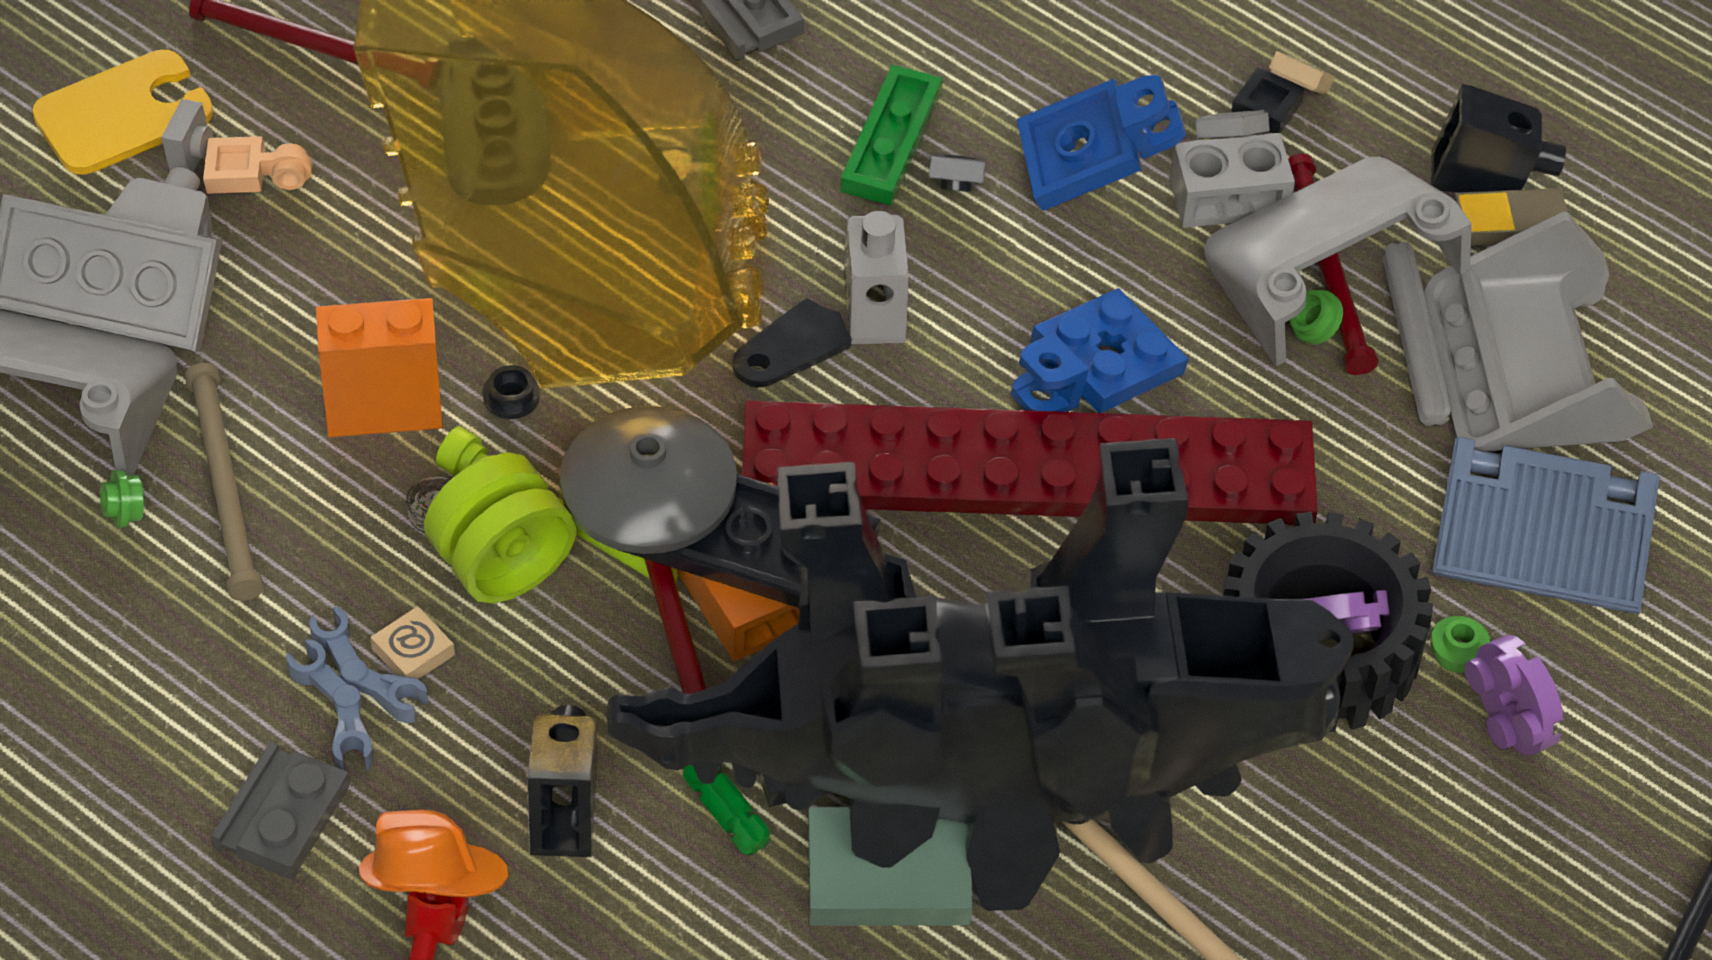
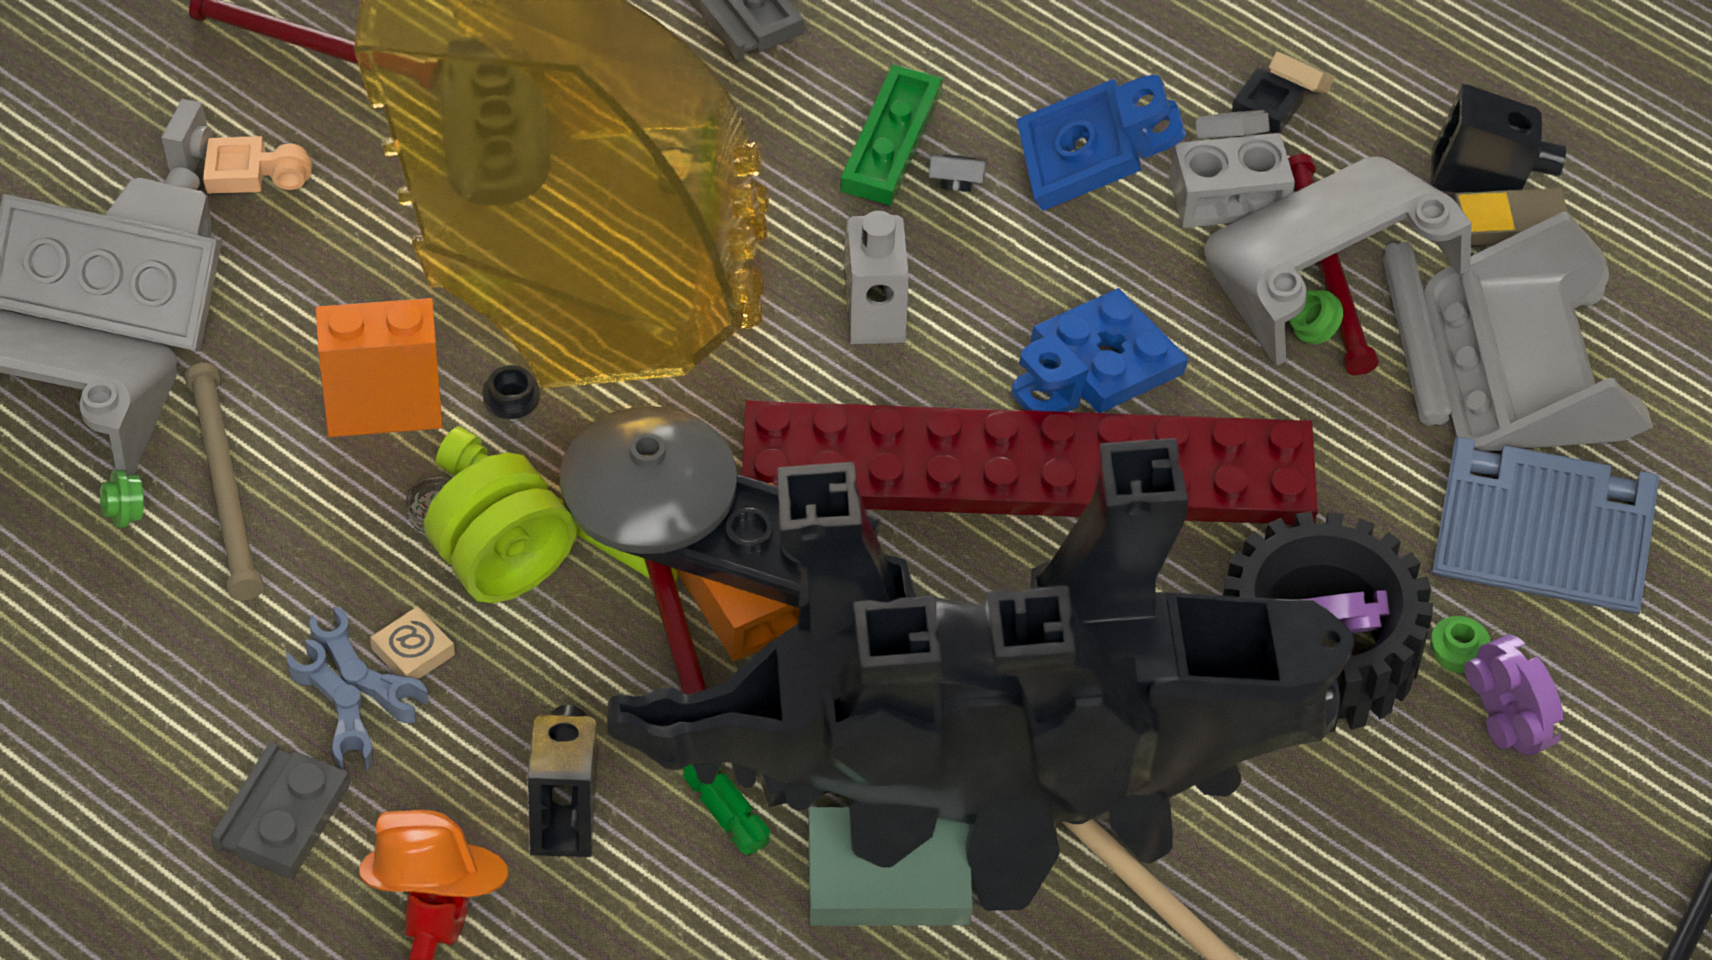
yellow piece [32,50,213,175] -> none
black piece [732,298,852,388] -> none

